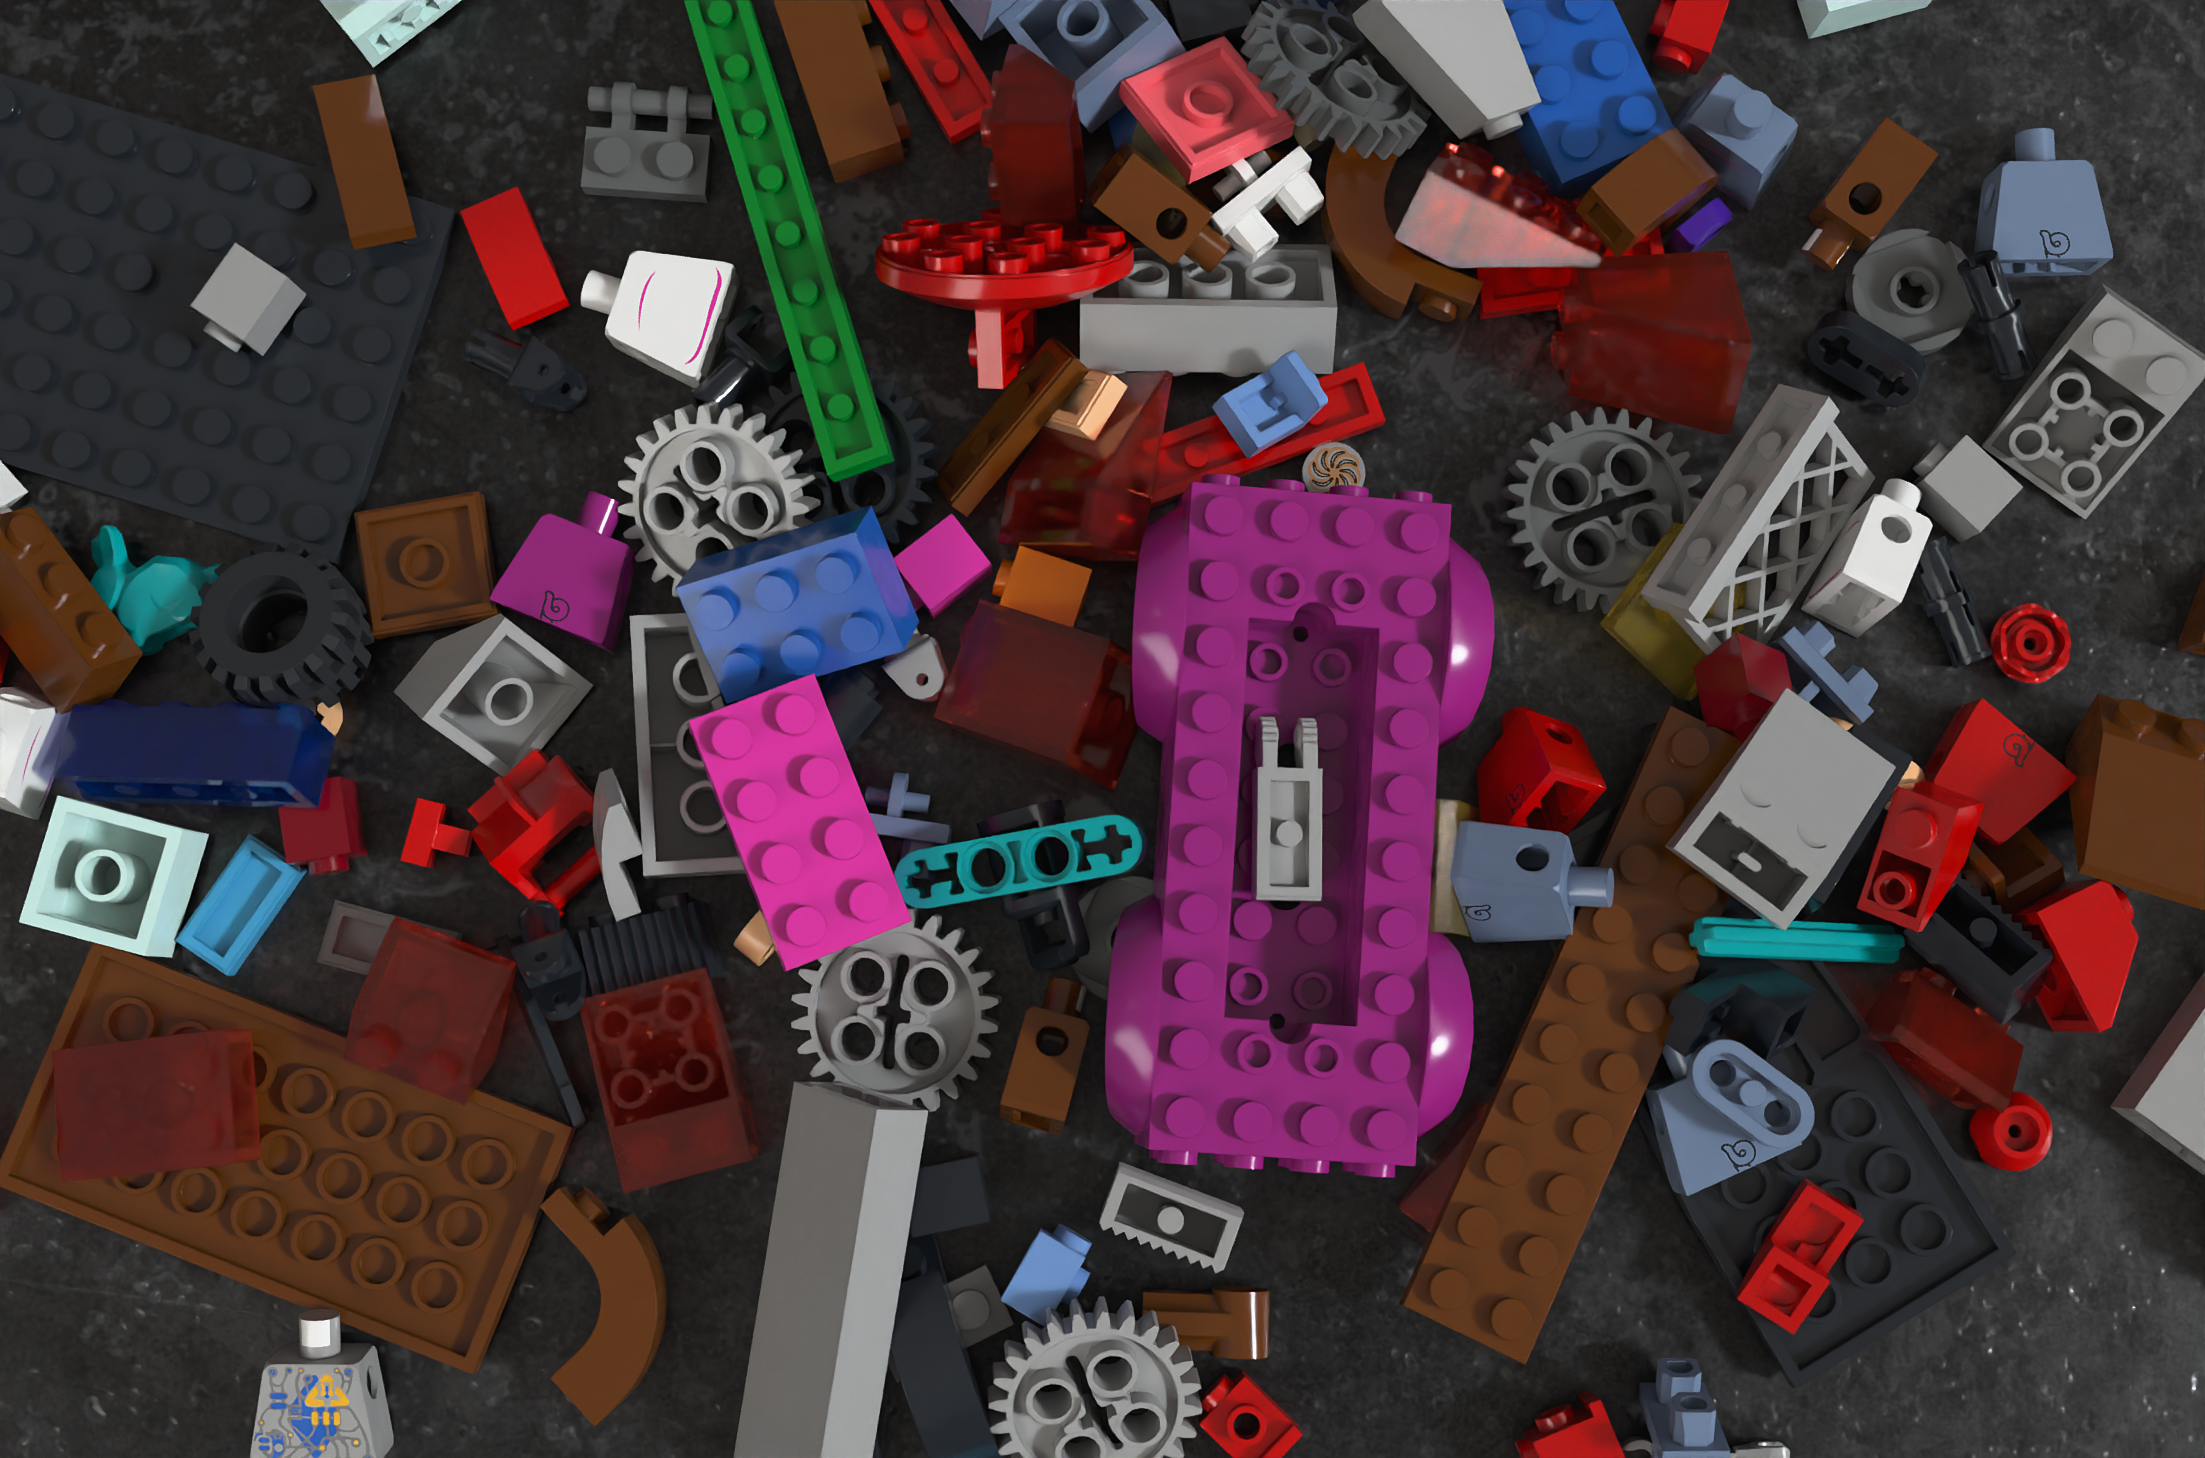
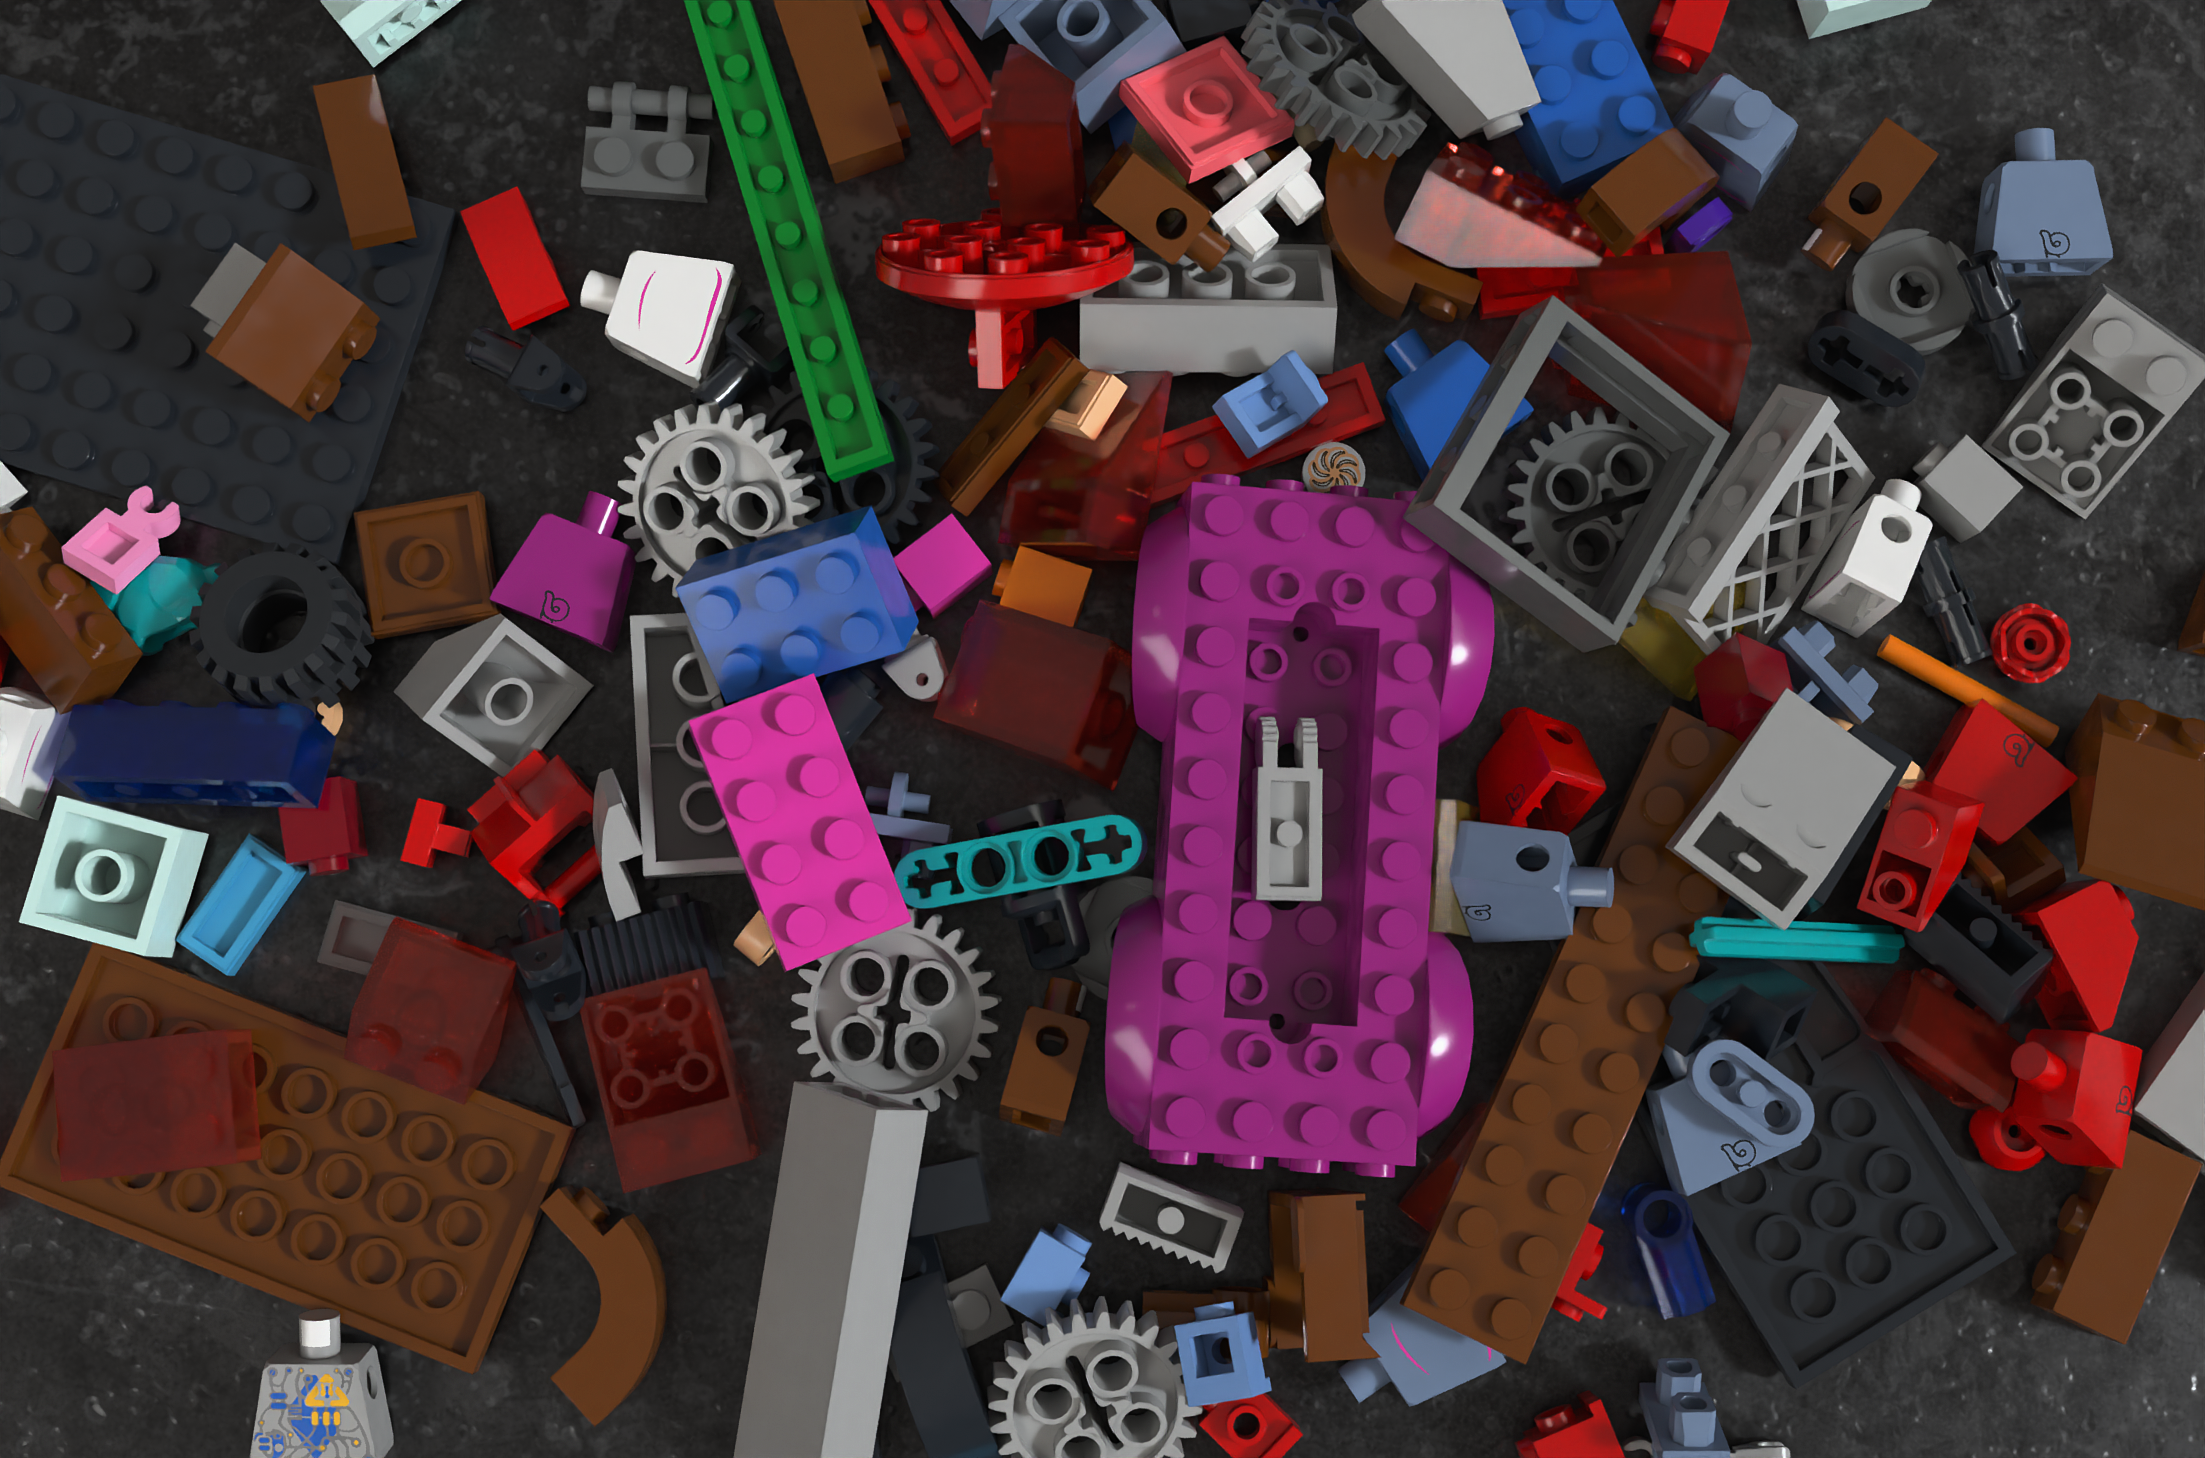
red slope [1736,1178,1864,1335] -> none
none -> bright pink plate [61,486,181,595]
none -> reddish brown slope [205,243,381,422]
none -> medium blue brick [1174,1301,1272,1407]
none -> reddish brown piece [1262,1187,1382,1362]
none -> sand blue torso [1337,1254,1507,1407]
none -> blue torso [1383,328,1534,482]
none -> dark grey window [1402,295,1730,653]
none -> red bracket [1551,1223,1608,1322]
none -> clear blue piece [1620,1182,1716,1319]
none -> orange bar [1877,634,2059,748]
none -> red torso [2011,1029,2143,1169]
none -> reddish brown brick [2030,1130,2203,1345]

